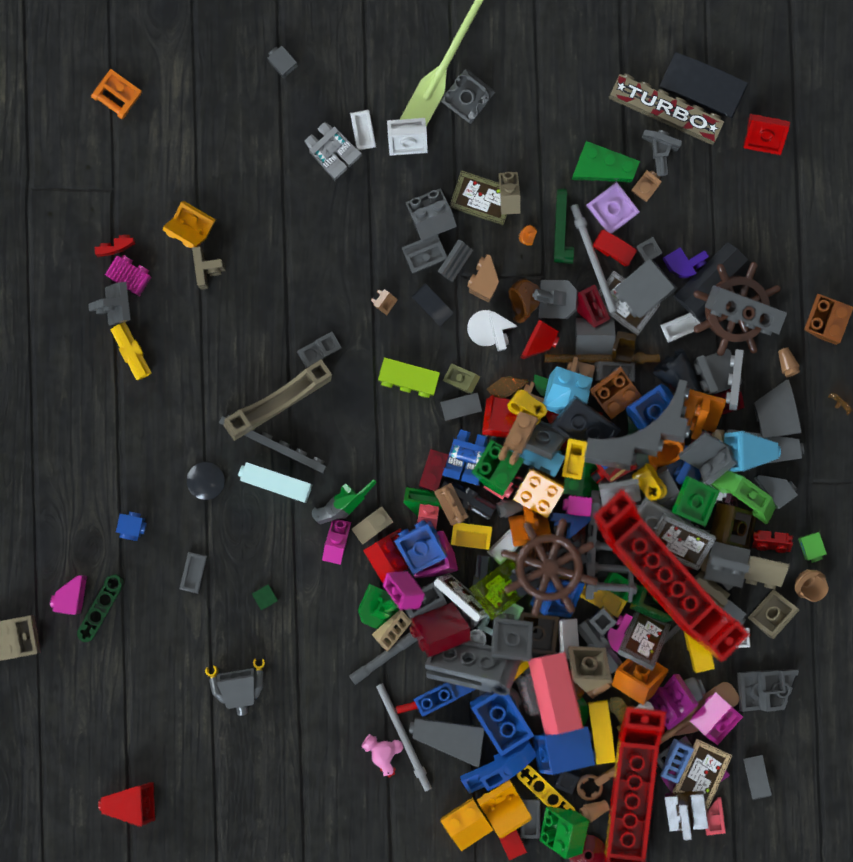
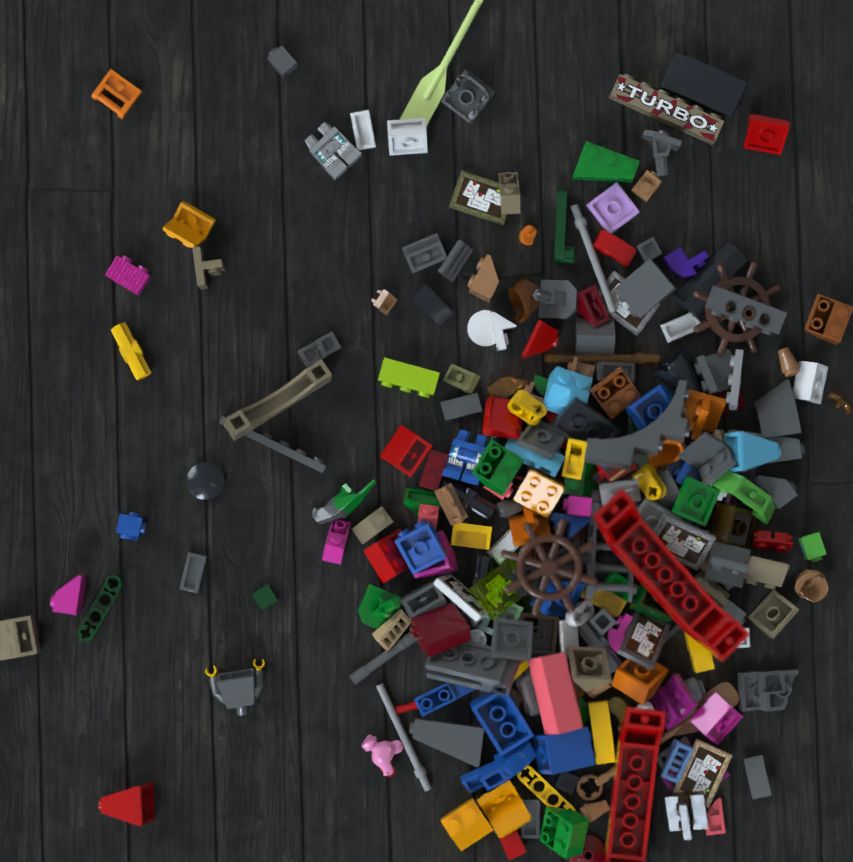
dark grey bracket [88,282,130,326] -> none
red slope [95,235,135,257] -> none
light aqua slope [238,462,313,503] -> none
dark pink brick [383,571,424,610] -> none
dark grey slope [405,188,457,241] -> none
medium nougat hinge [499,411,538,465] -> none
dark brown panel [612,331,637,364] -> none
none -> red slope [379,425,433,478]
none -> white beam [565,600,594,627]
none -> white panel [792,361,828,404]

